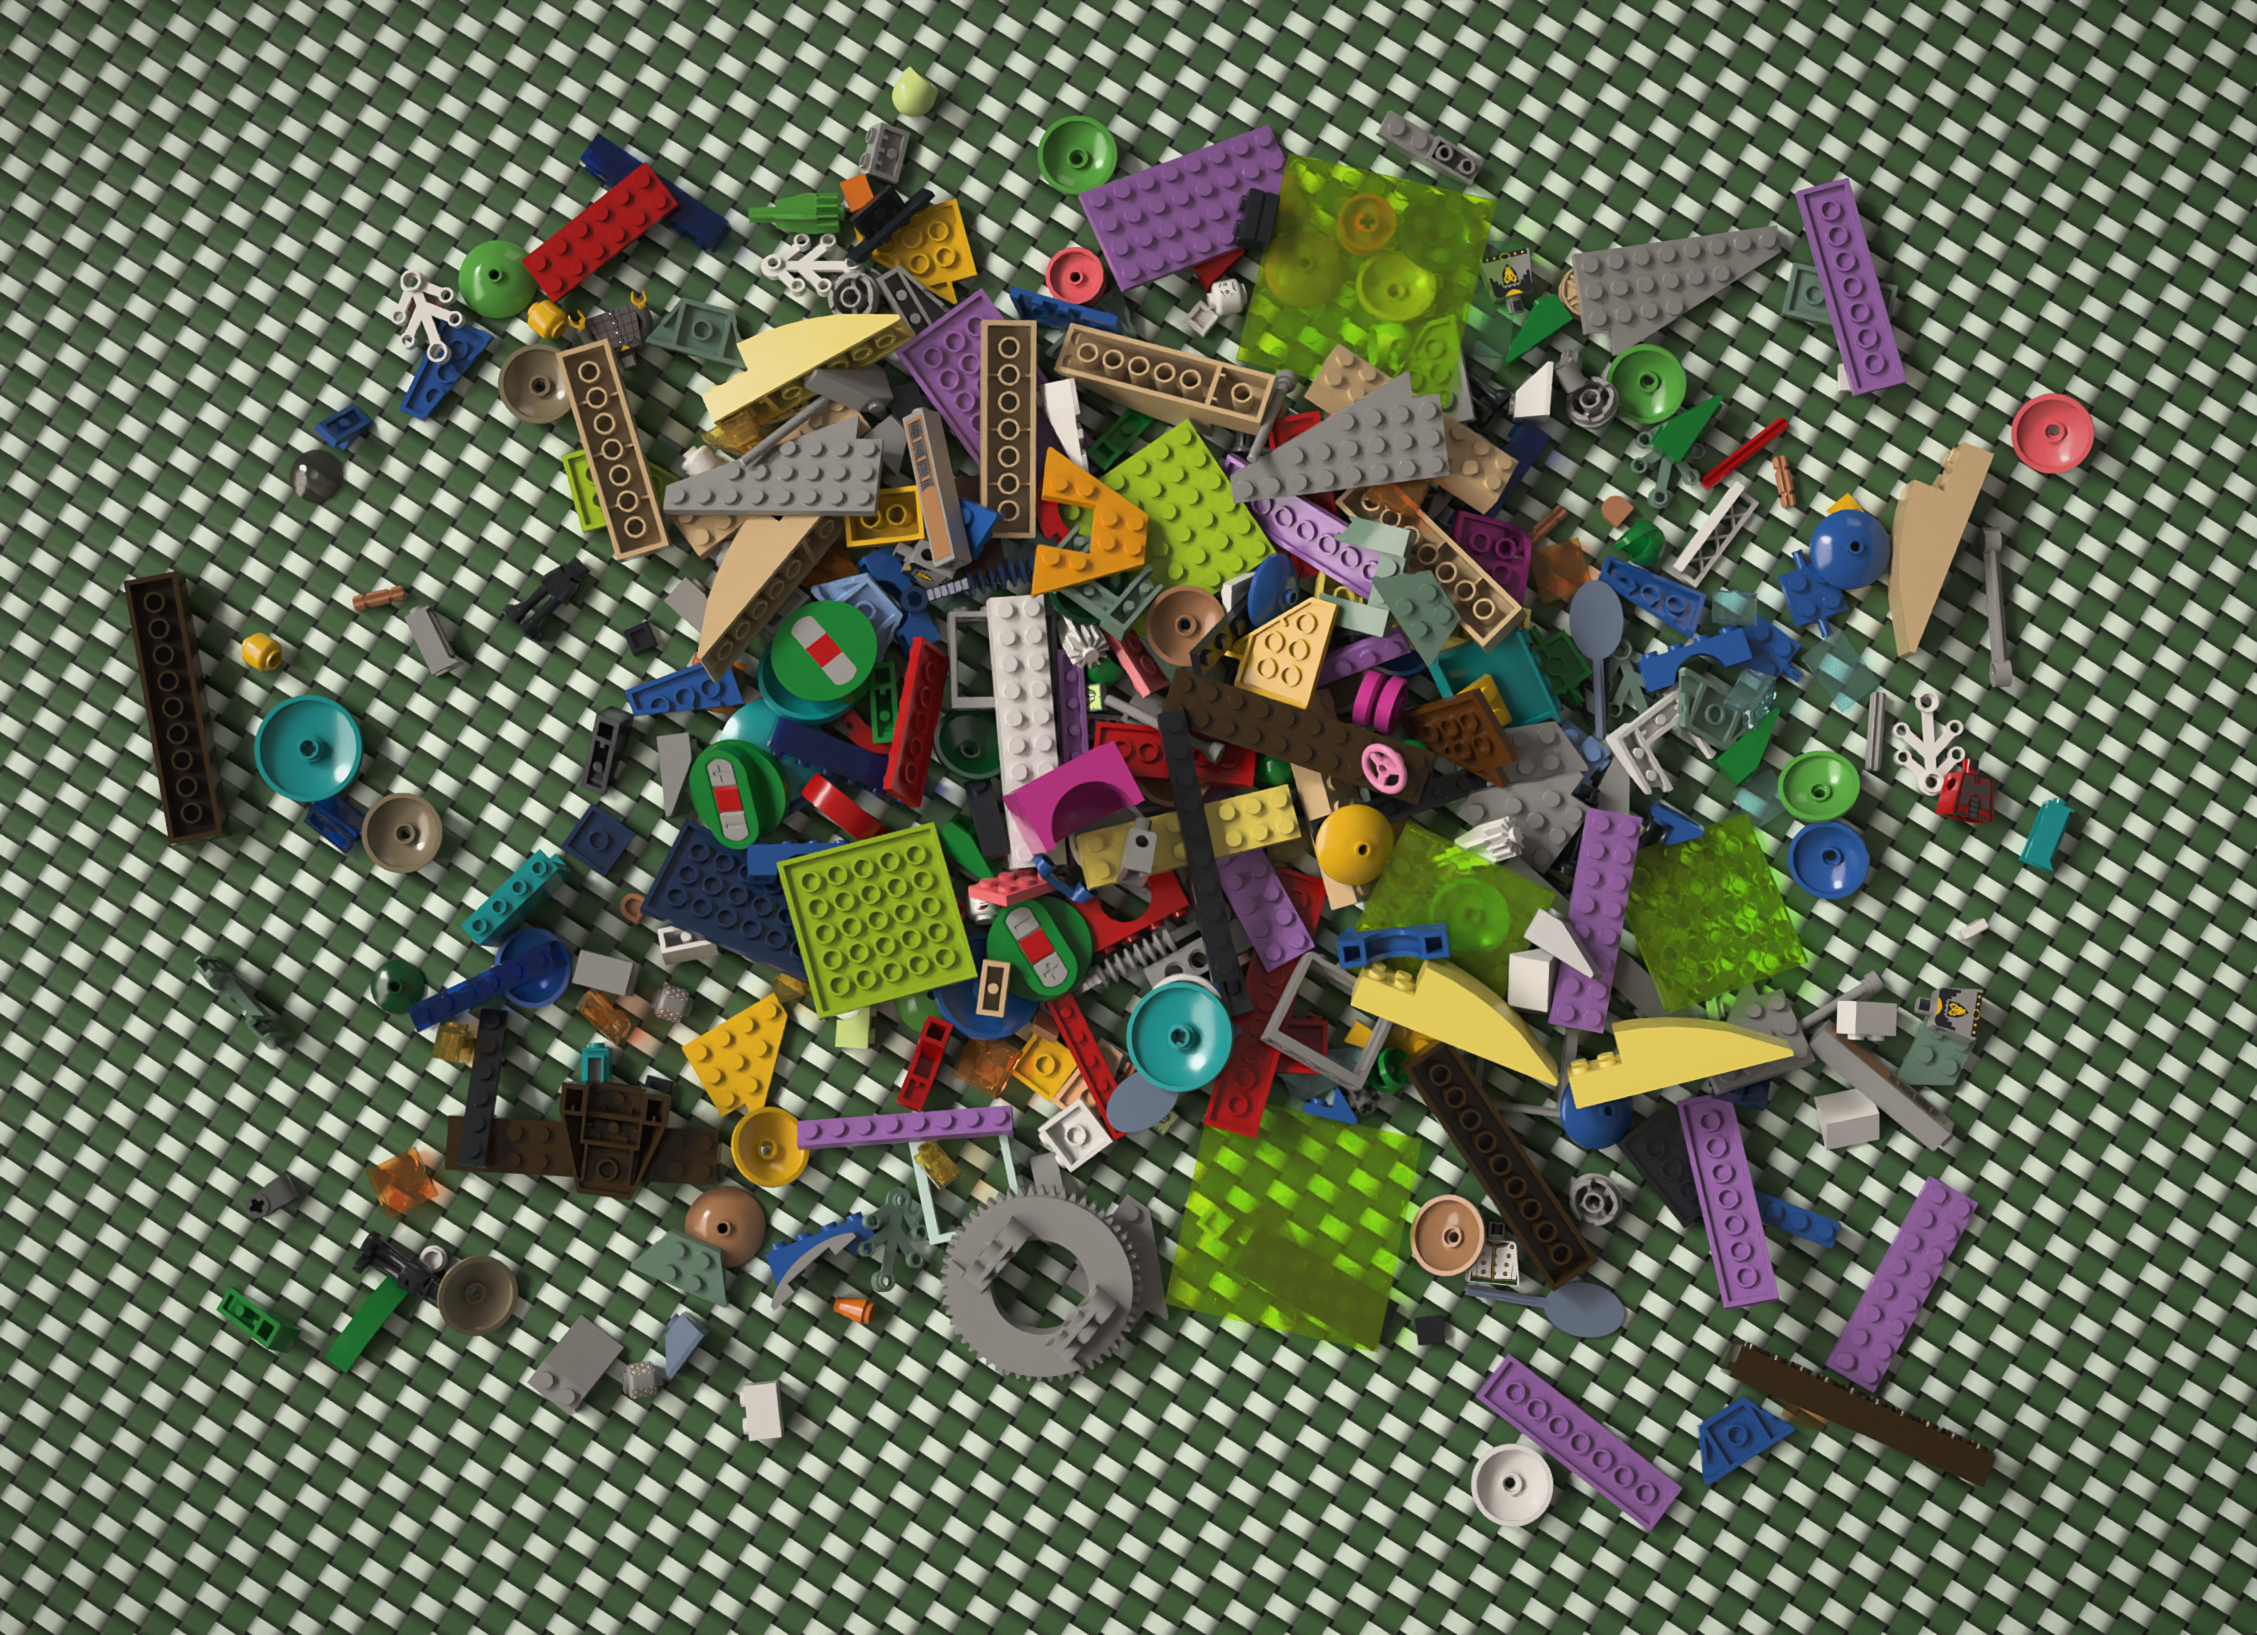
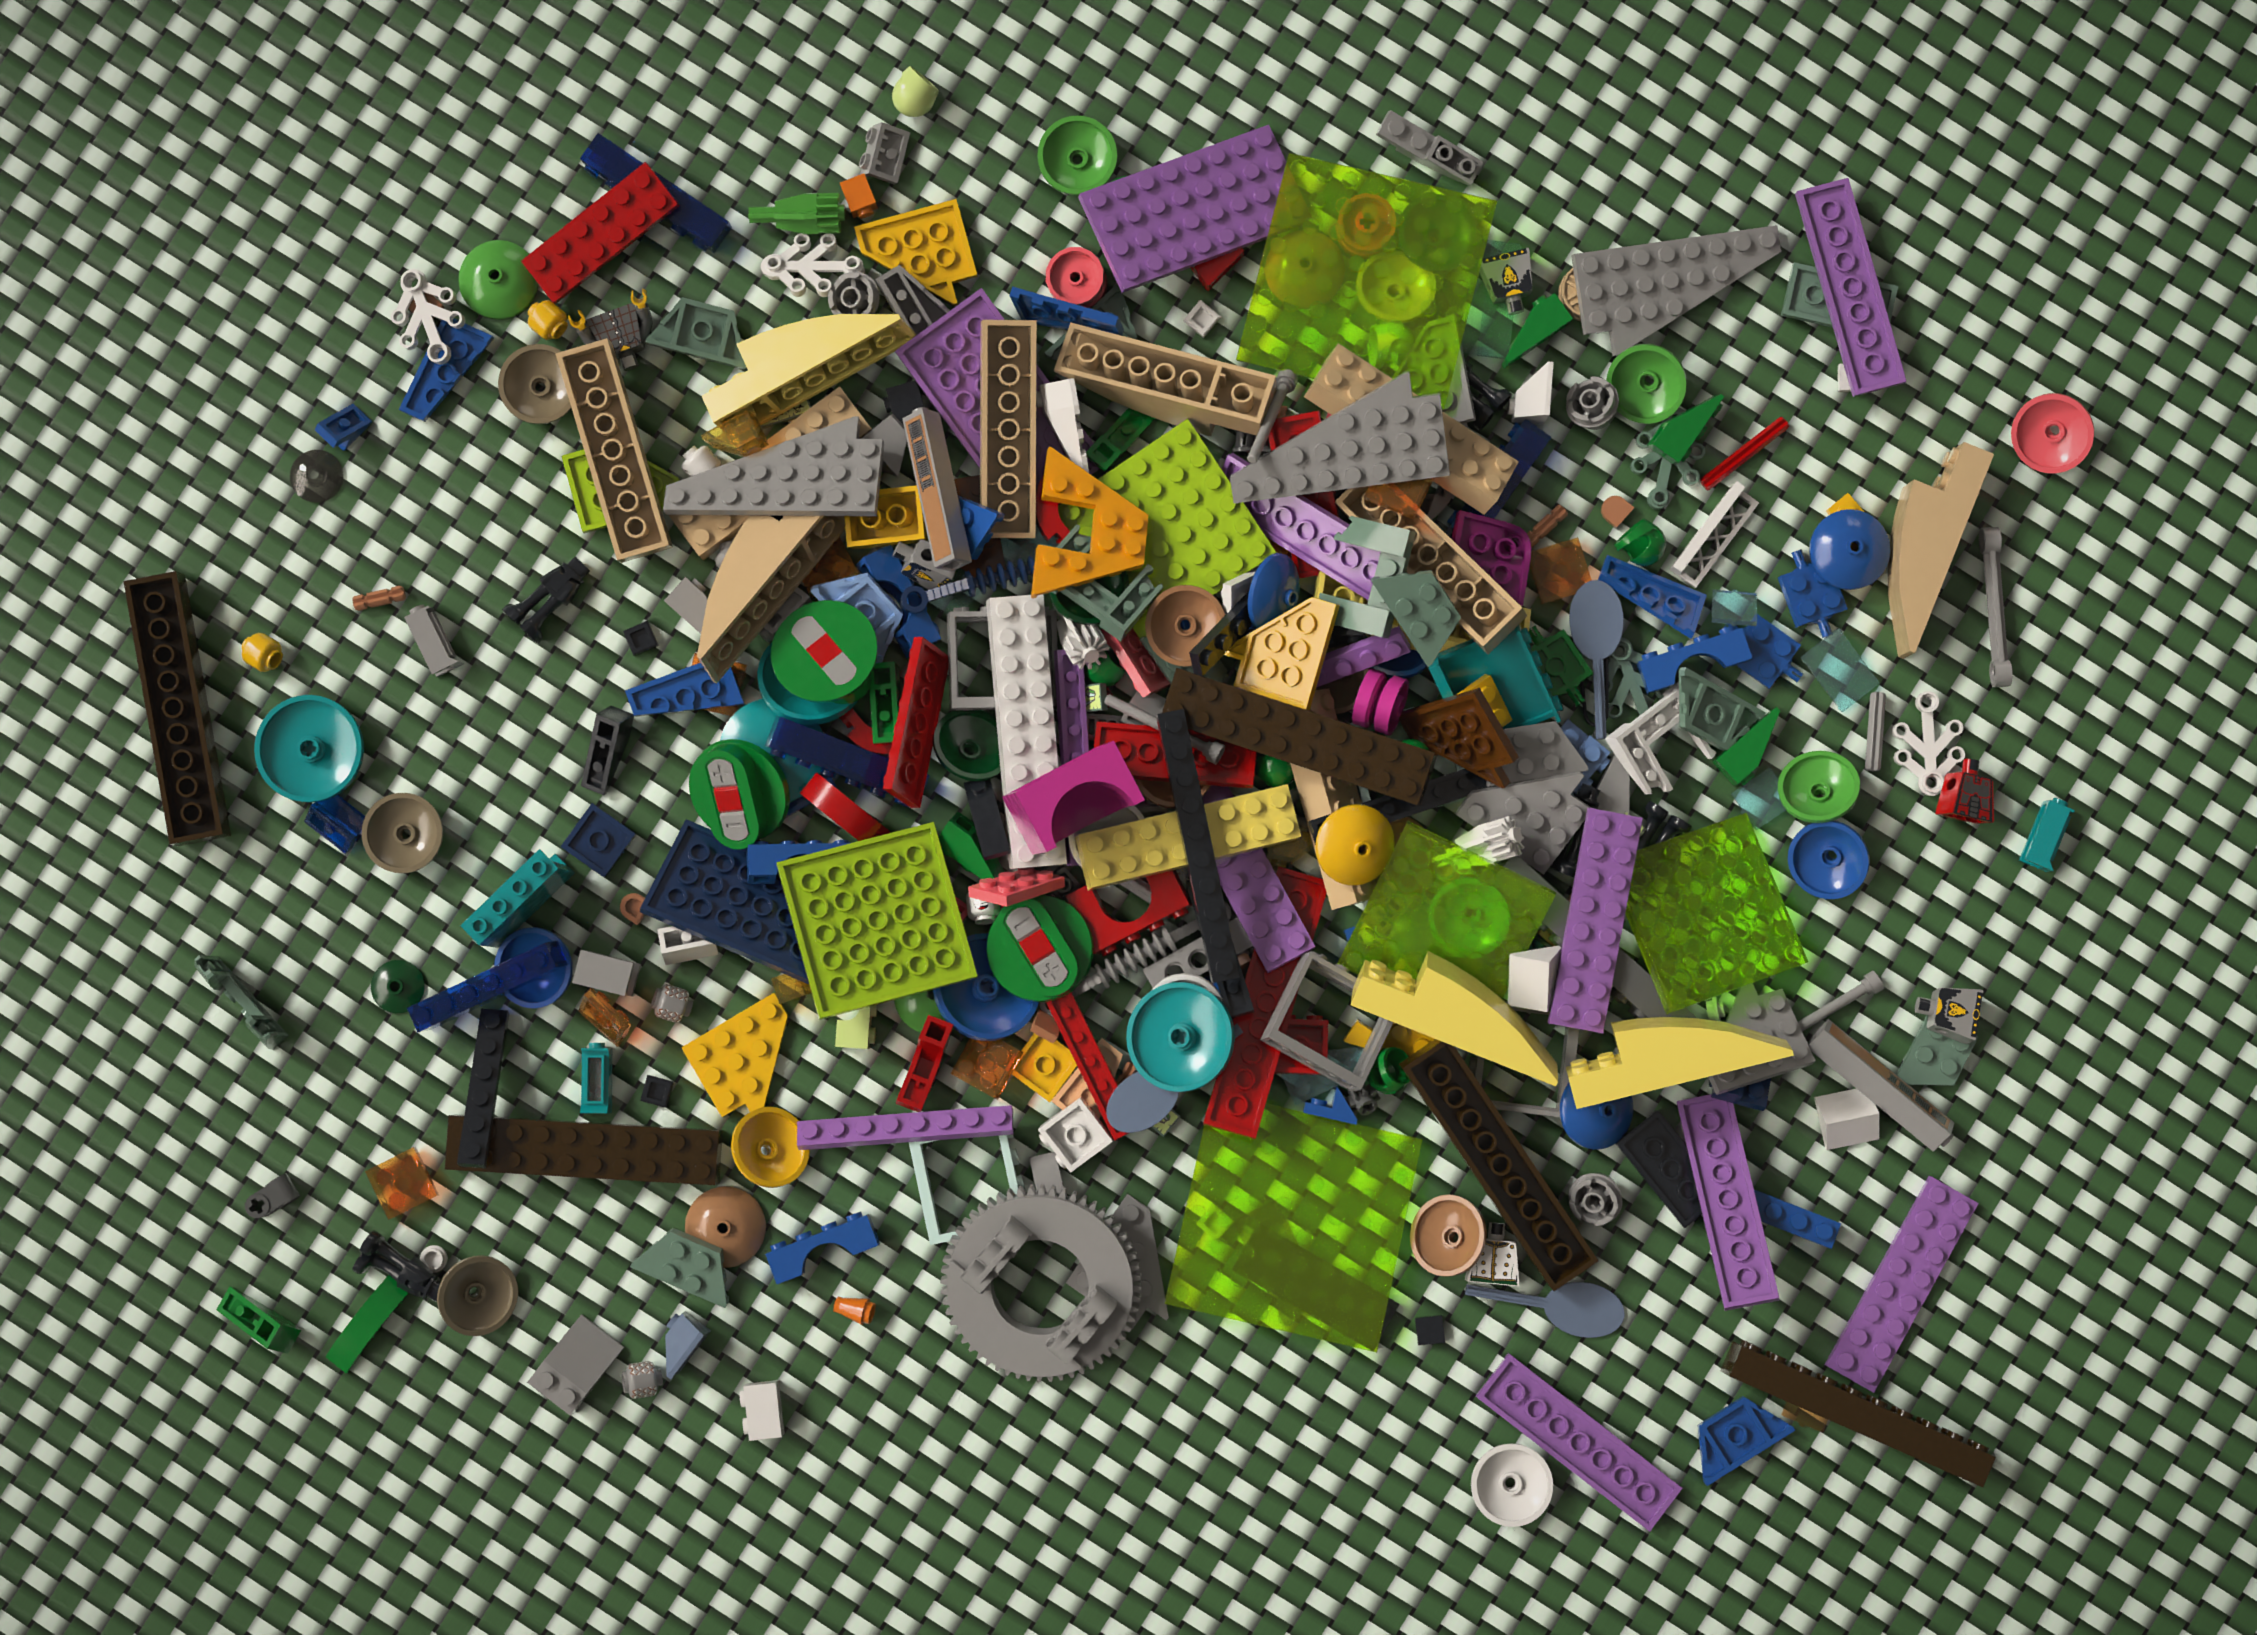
clear yellow brick [432,1021,476,1063] -> none
dark brown wedge [559,1080,671,1200] -> none
light grey slope [657,732,699,818] -> none
light grey bar [739,396,829,467] -> none
light grey slope [771,1231,858,1310] -> none
light grey slope [804,369,893,414] -> none
black bracket [845,184,935,265] -> none
sand green plant [857,1187,928,1292] -> none
clear yellow hips [913,1140,963,1191] -> none
tan brick [976,959,1013,1017] -> none
blue bar [1034,853,1096,903] -> none
light grey torso [1116,817,1157,887] -> none
white head [1207,279,1247,316] -> none
black brick [1232,188,1281,254] -> none
blue arch [1337,922,1452,969] -> none
bright pink piece [1362,744,1407,794] -> none
slope [1523,907,1602,980] -> none
light grey piece [1553,349,1586,393] -> none
blue slope [1650,800,1705,846] -> none
clear light blue panel [1723,668,1776,731] -> none
nougat axle [1772,455,1797,508] -> none
white brick [1836,1001,1897,1041] -> none
white tile [1954,918,1989,941] -> none

